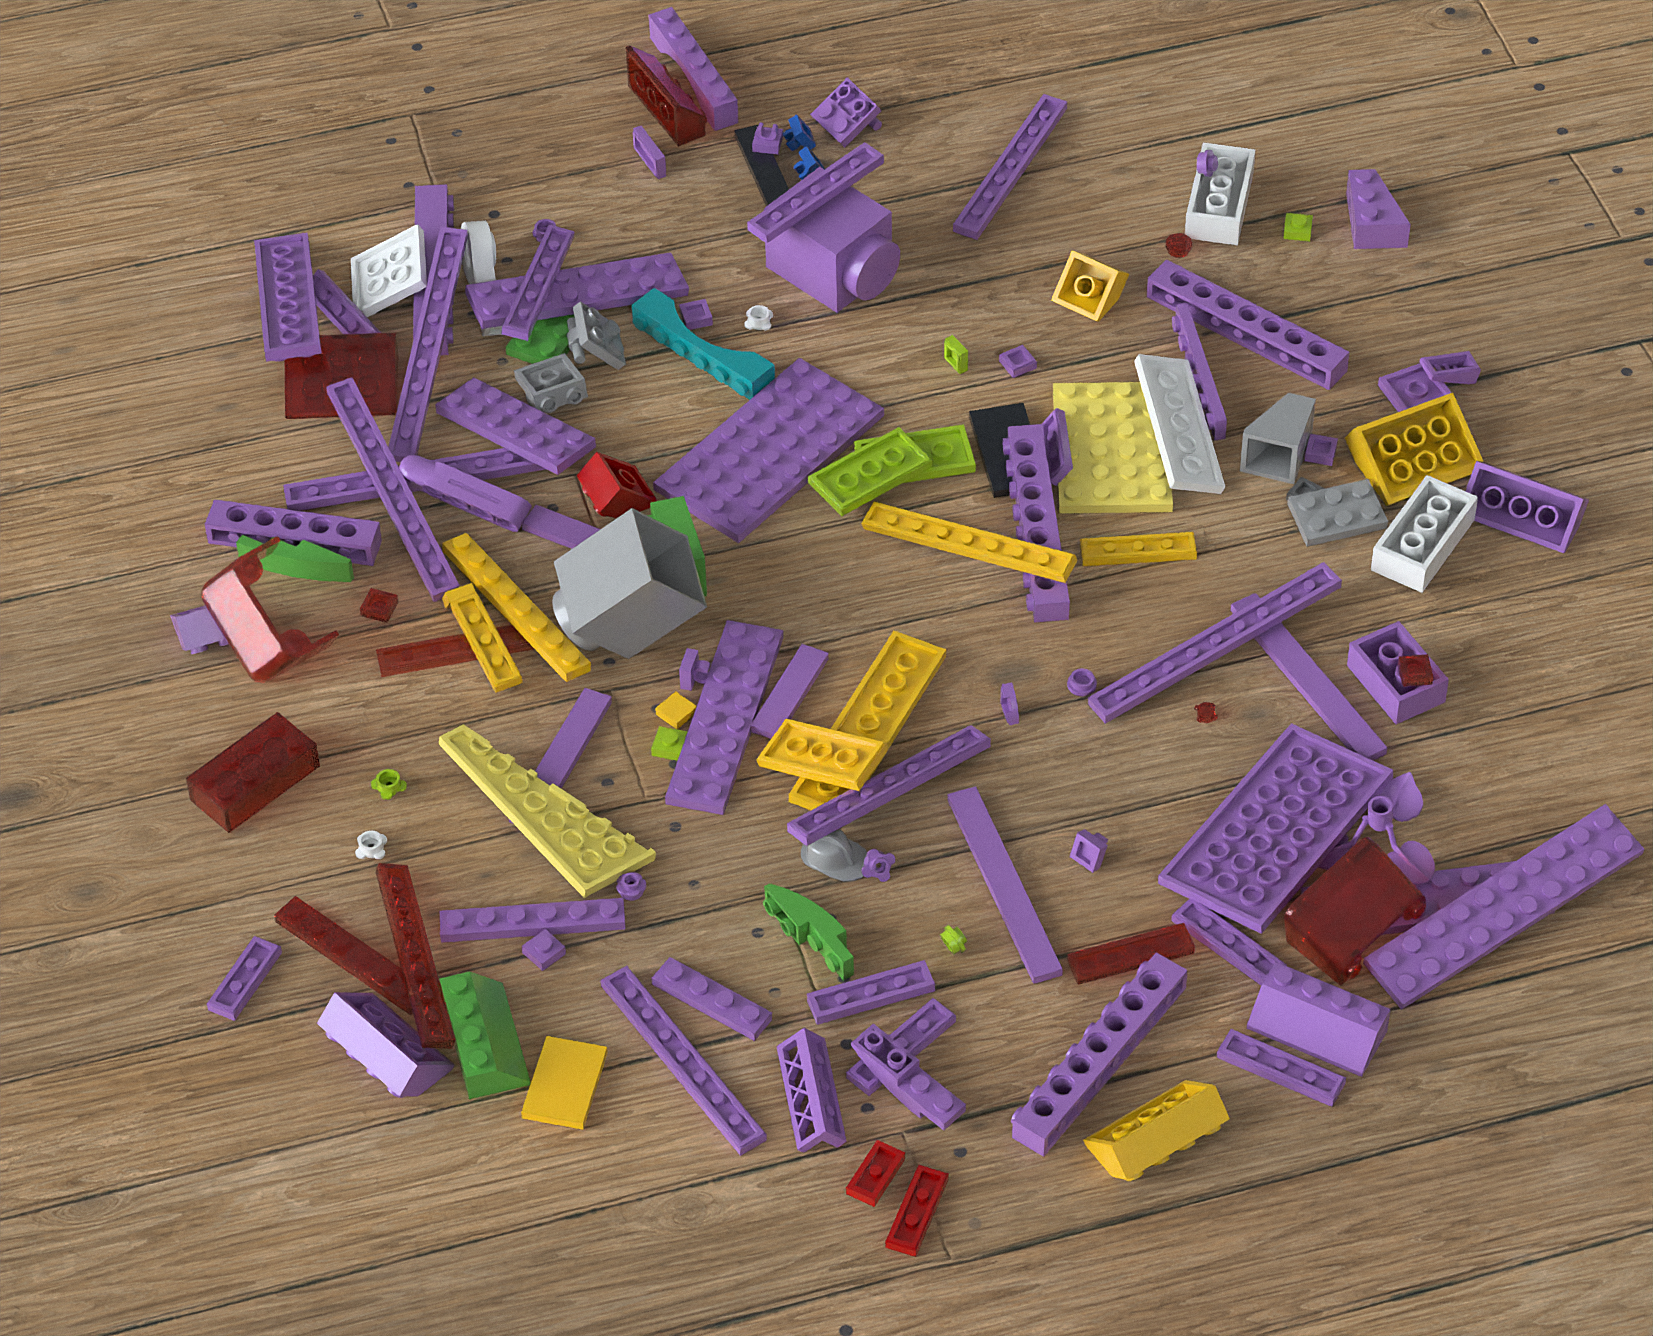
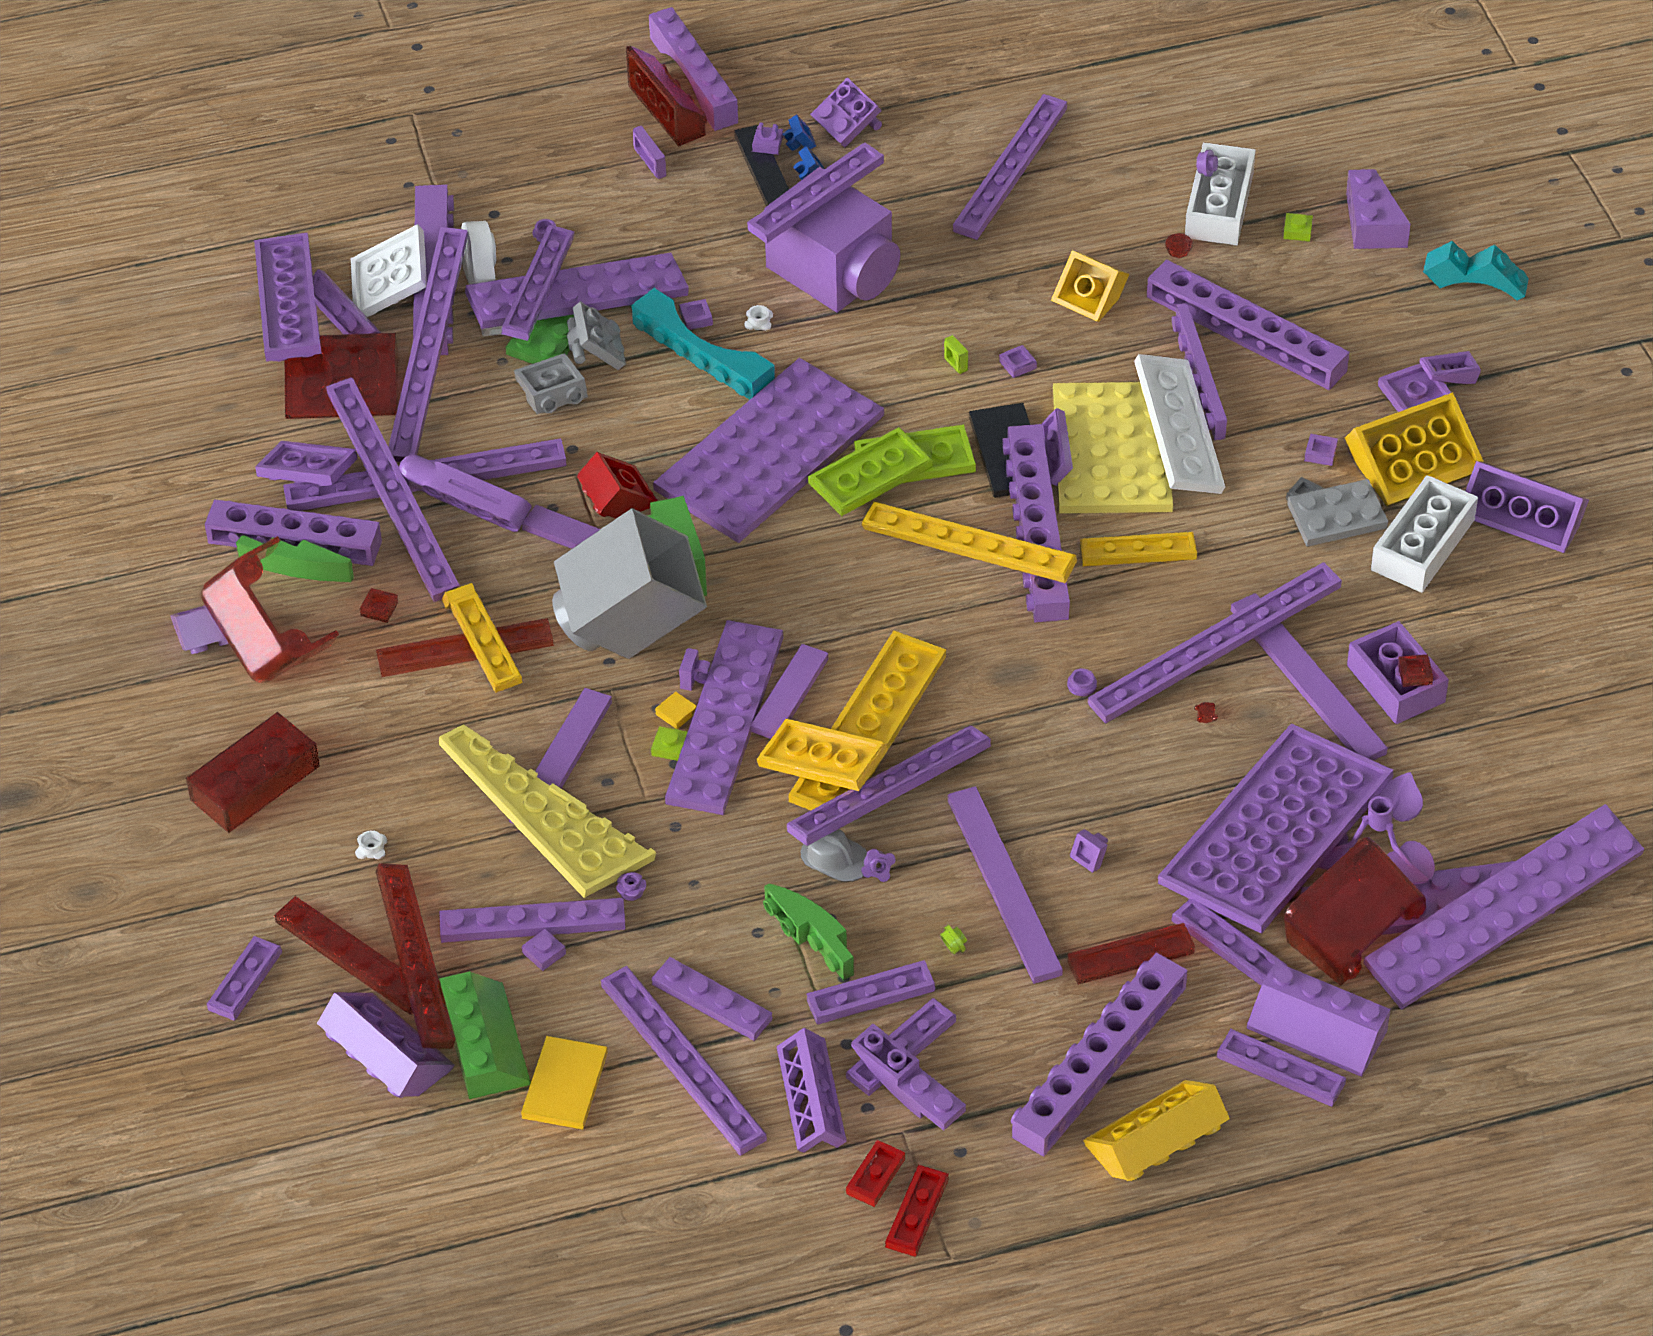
lime plate [371,769,407,800] -> none
medium lavender plate [435,377,596,475] -> none
yellow plate [442,533,591,682] -> none
medium lavender tile [1000,682,1019,725] -> none
light grey slope [1240,393,1316,484] -> none
none -> medium lavender plate [255,441,357,486]
none -> teal arch [1423,241,1529,301]

